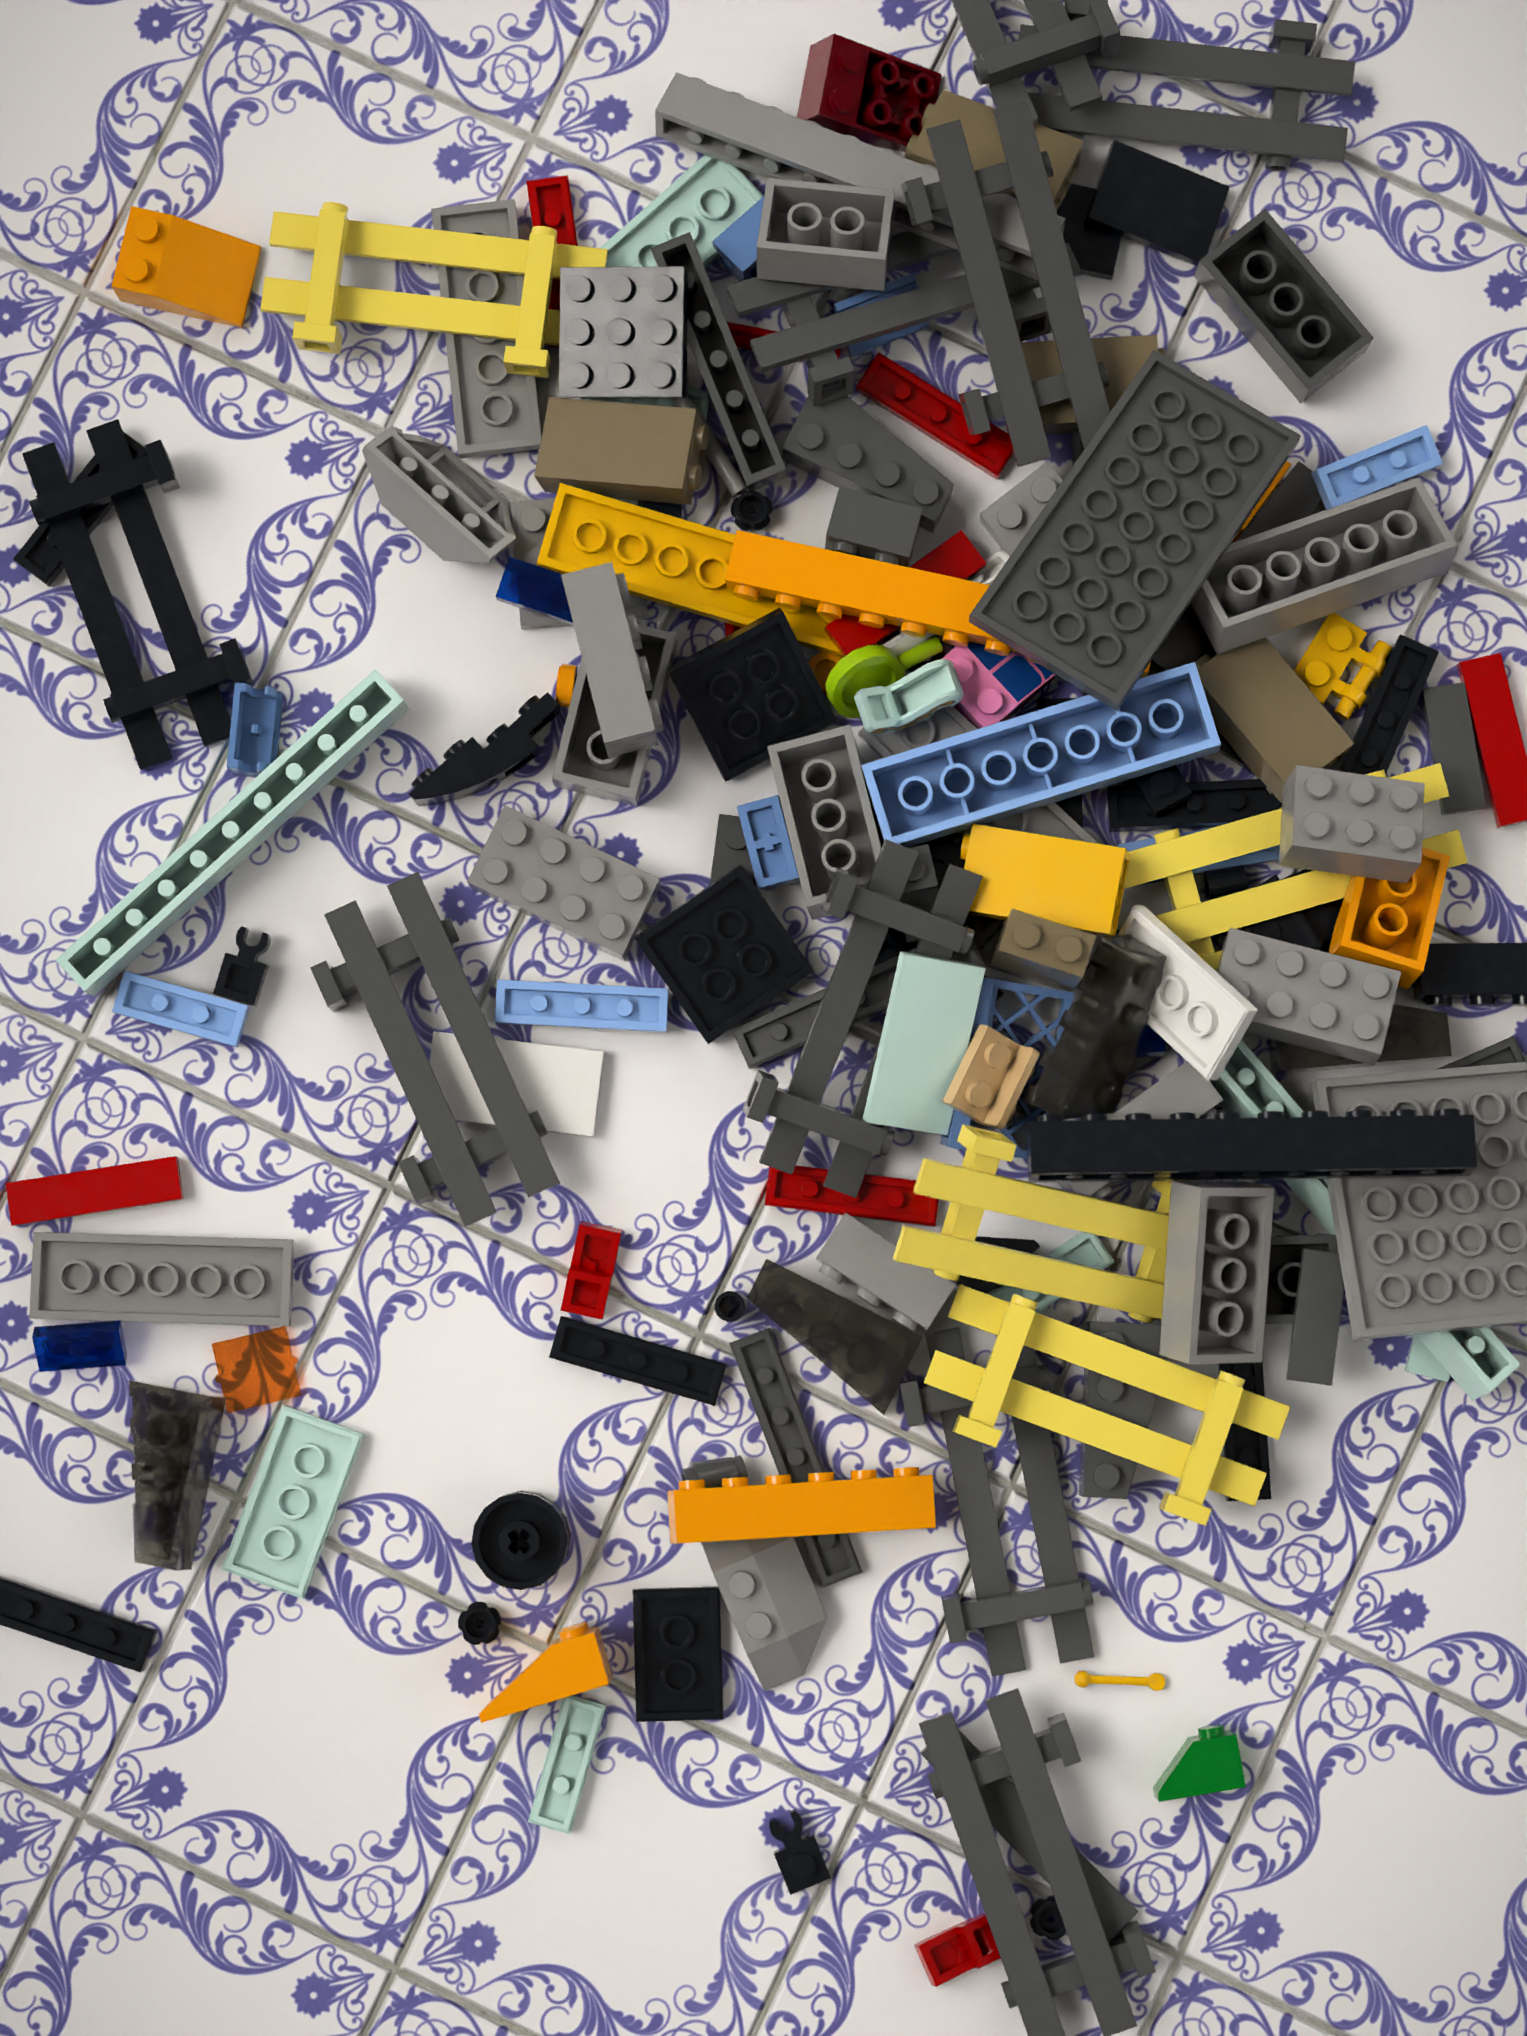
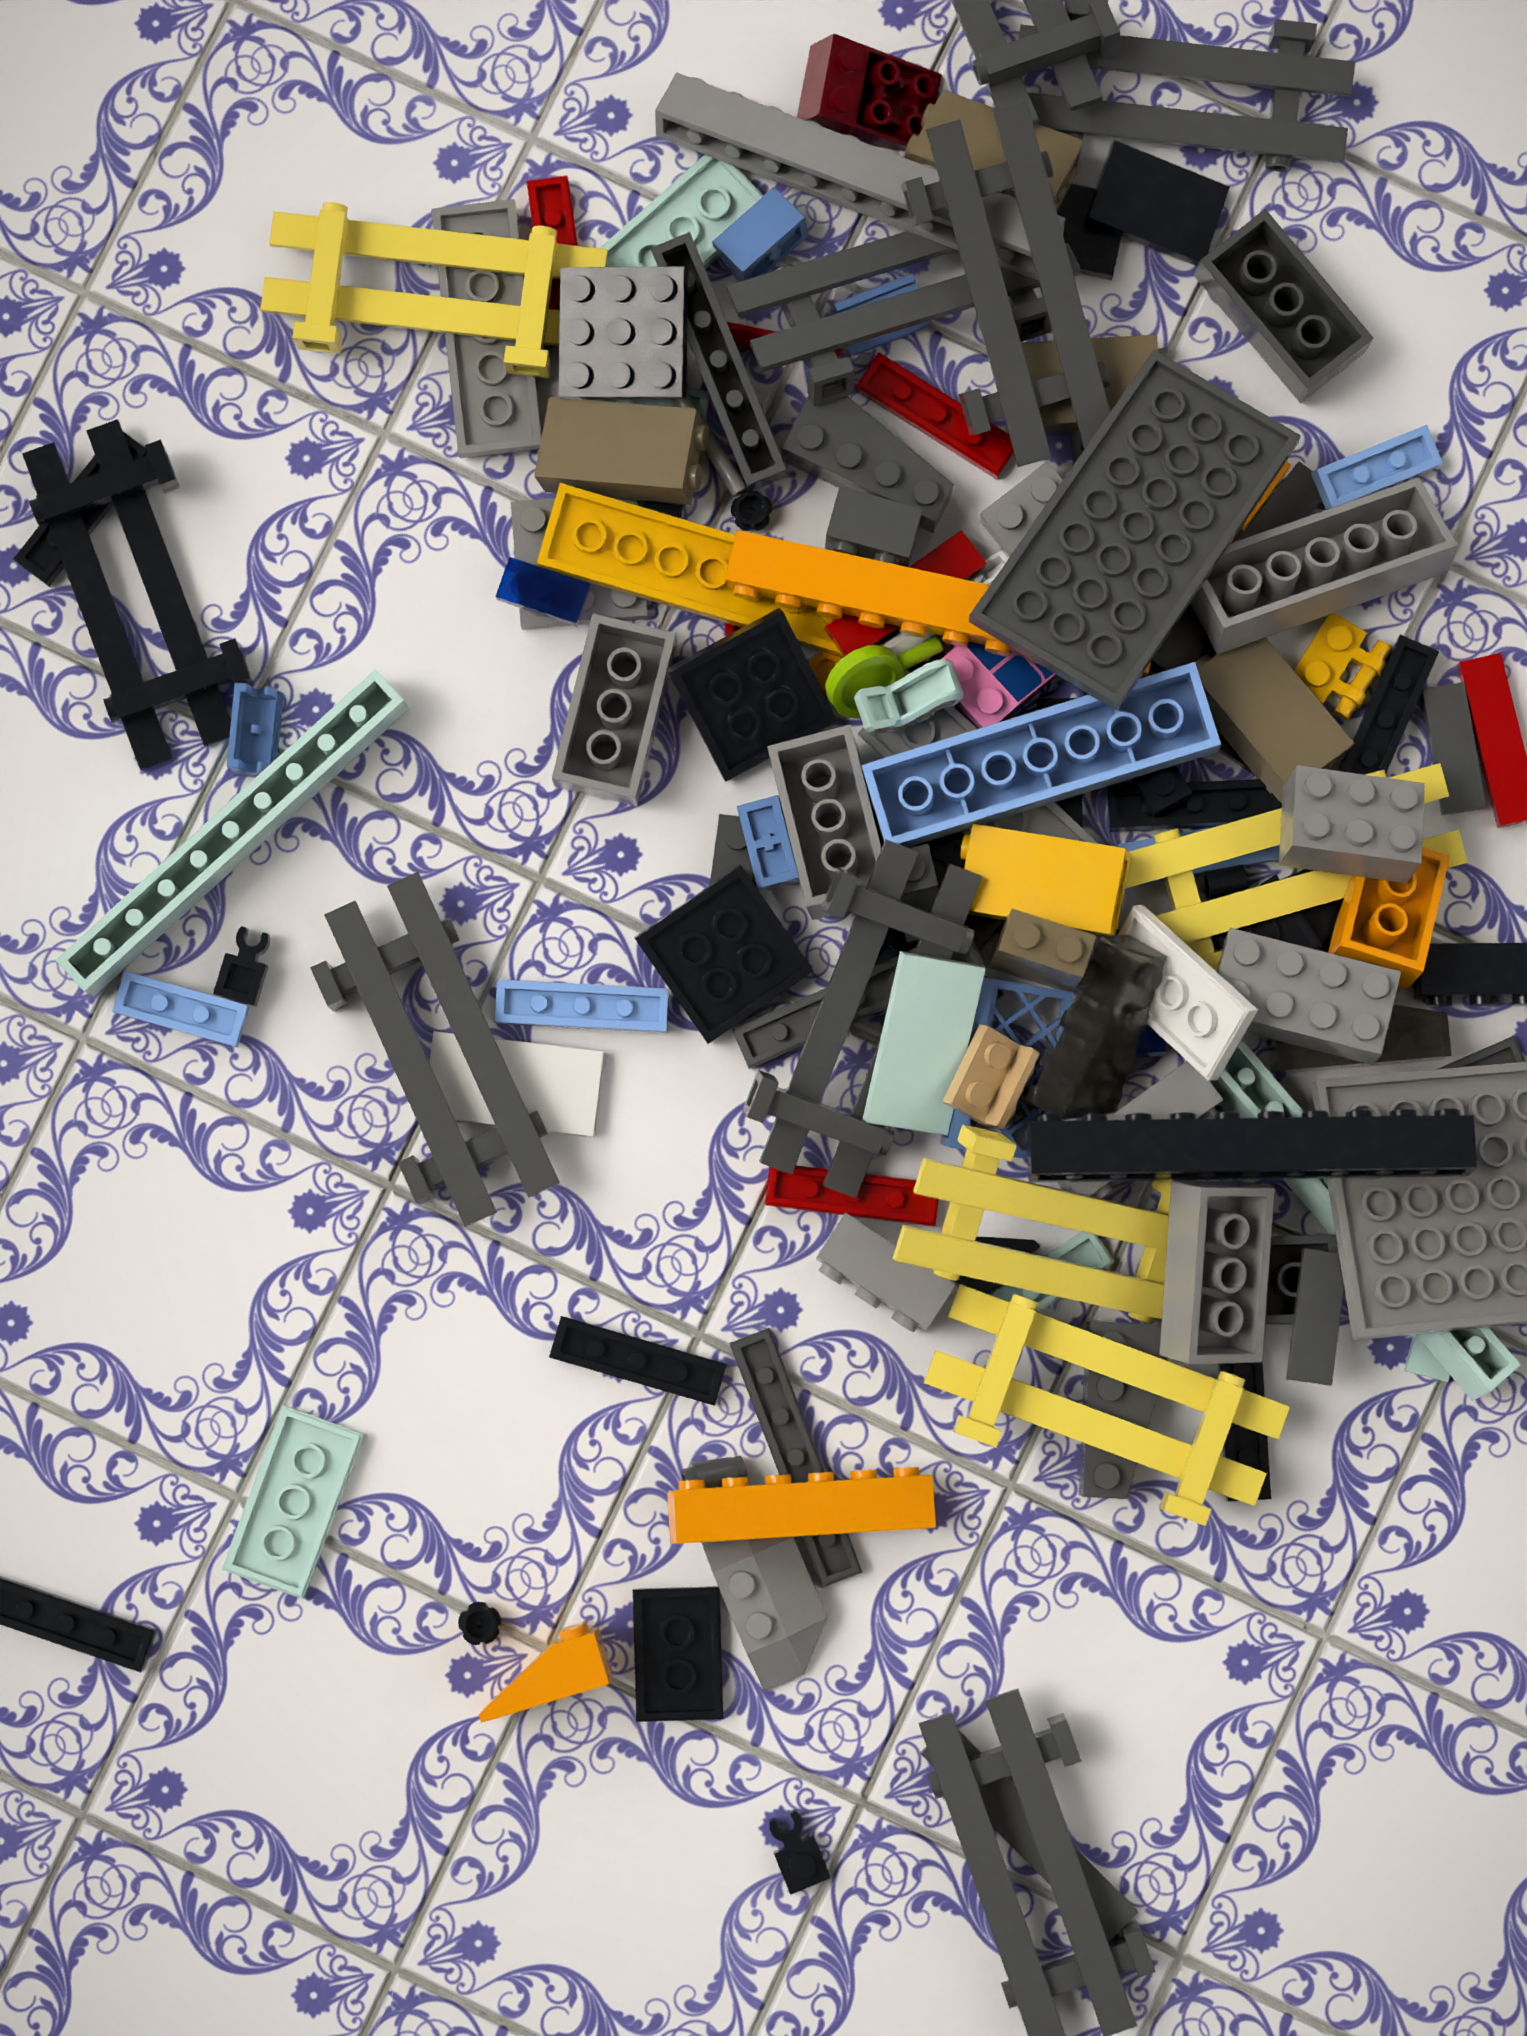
red tile [5,1156,184,1226] -> none
light grey plate [29,1232,294,1326] -> none
clear blue plate [32,1320,128,1372] -> none
light orange slope [111,206,262,328] -> none
clear smoke wedge [129,1380,226,1571] -> none
clear orange piece [212,1326,302,1413] -> none
light grey wedge [362,426,516,564] -> none
black slope [409,692,561,806] -> none
light grey brick [467,805,661,961] -> none
black wheel [471,1490,571,1590] -> none
light aqua tile [528,1695,606,1834] -> none
light orange tile [556,664,578,707] -> none
red slope [560,1221,623,1320] -> none
light grey brick [561,562,664,758] -> none
black hinge [715,1291,745,1322] -> none
clear smoke wedge [747,1259,922,1415] -> none
light grey brick [757,178,895,291] -> none
dark grey fence [899,1327,1094,1677] -> none
red slope [914,1913,1001,1987] -> none
black plate [1030,1895,1066,1940] -> none
yellow hinge [1074,1670,1165,1691] -> none
green slope [1153,1724,1246,1802] -> none

